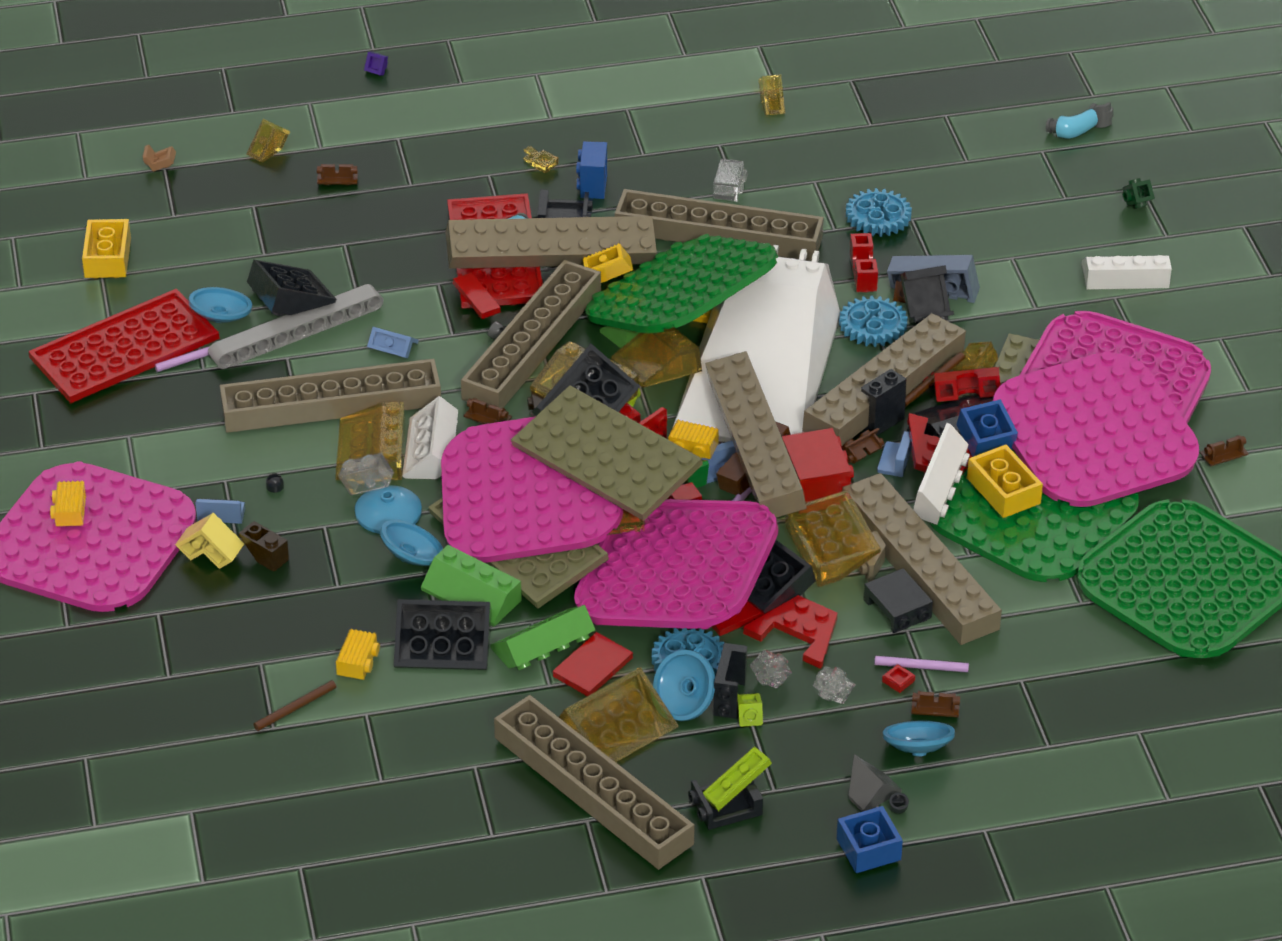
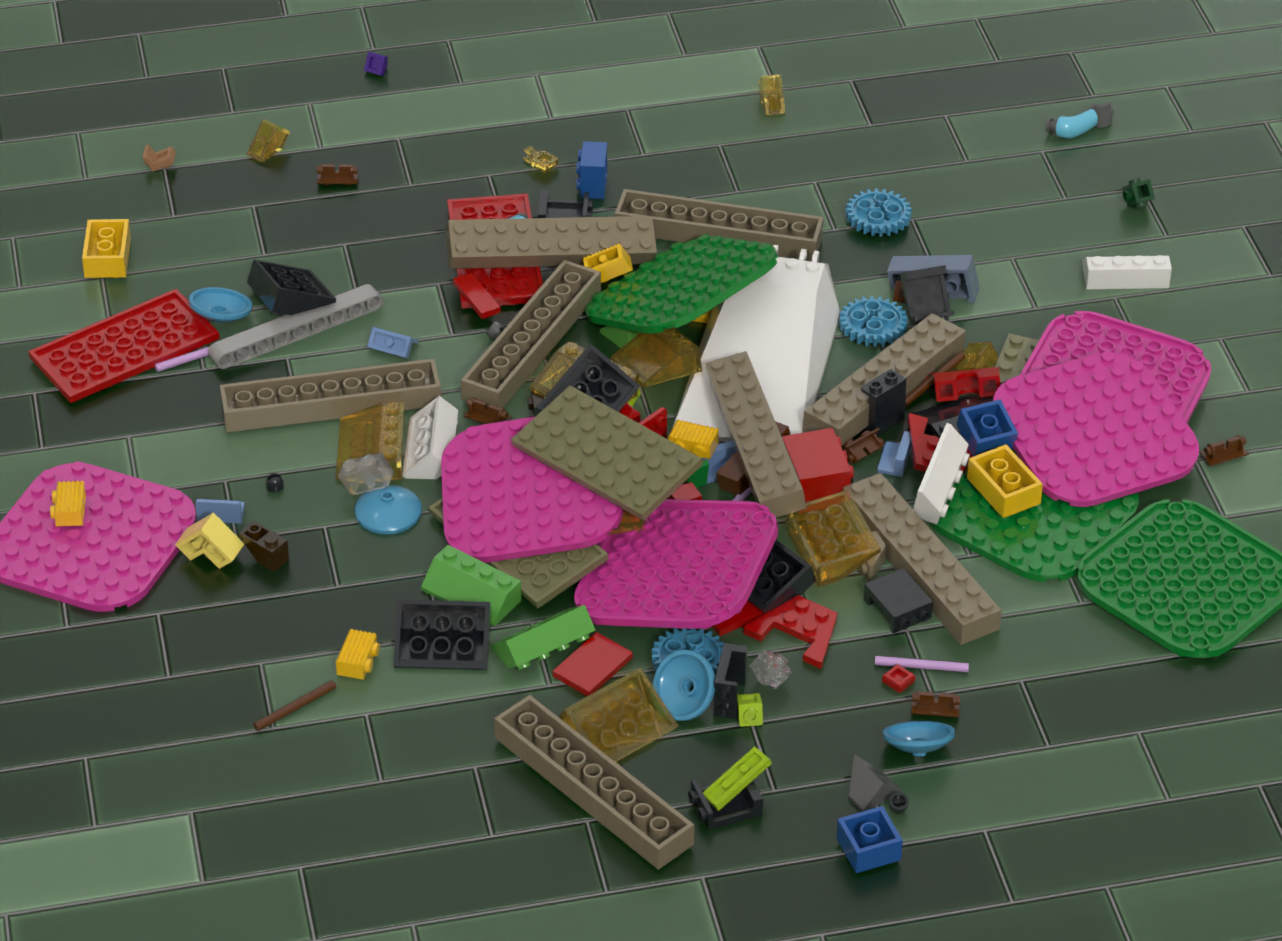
dark azure dish [380,520,443,566] -> none
clear brick [713,159,747,201] -> none
clear brick [813,666,856,704] -> none
red arch [850,233,878,292] -> none

